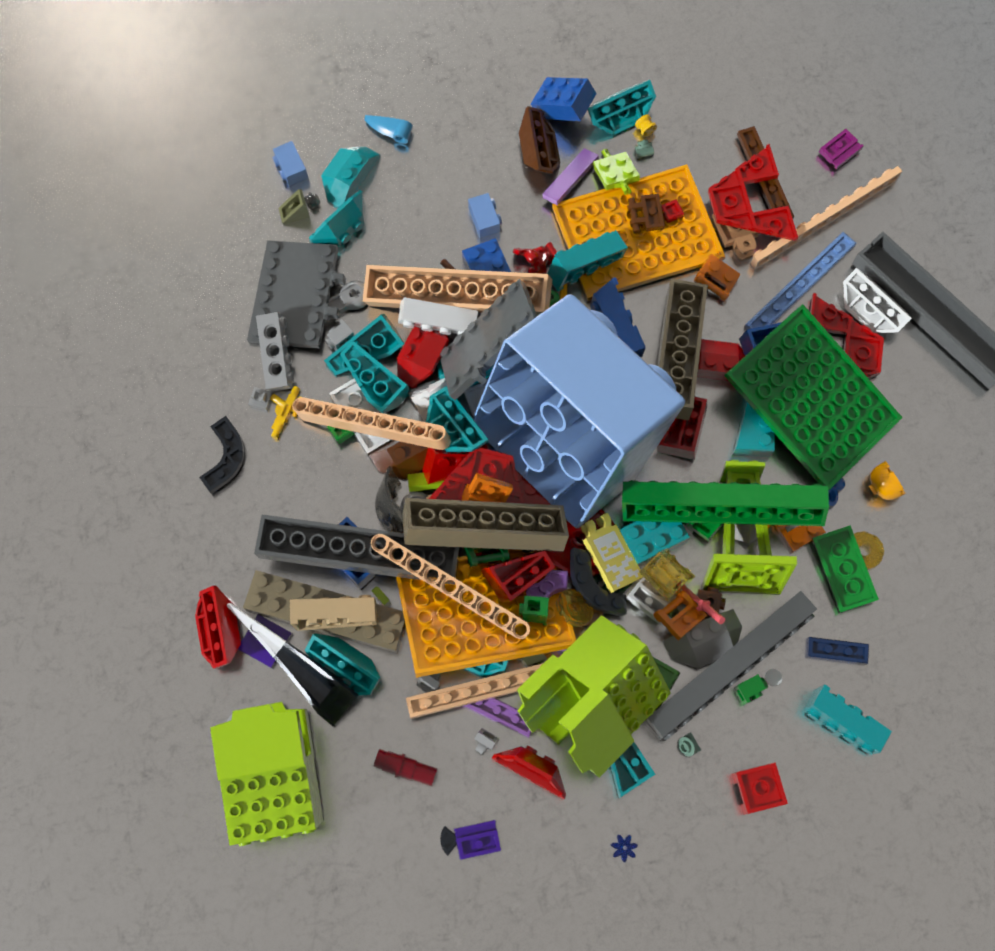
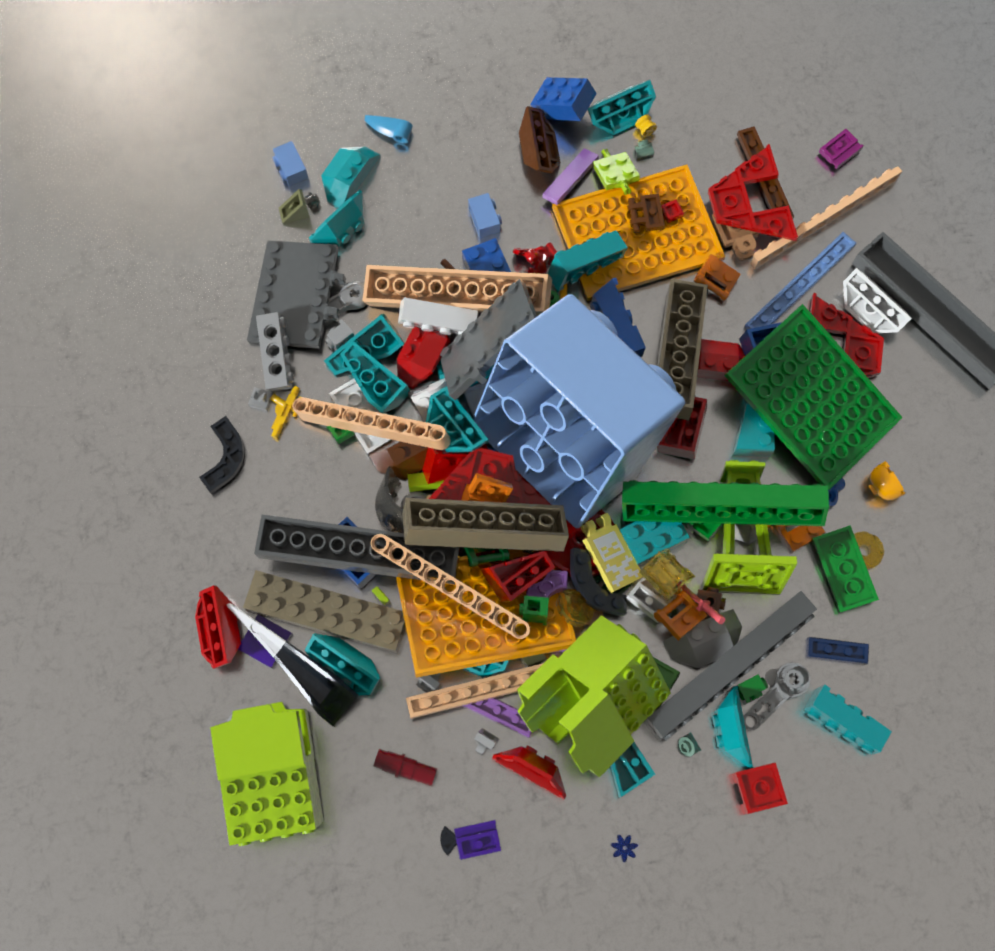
tan wedge [290,595,377,631] -> none
none -> teal wedge [712,686,753,770]
none -> light grey beam [743,662,811,731]

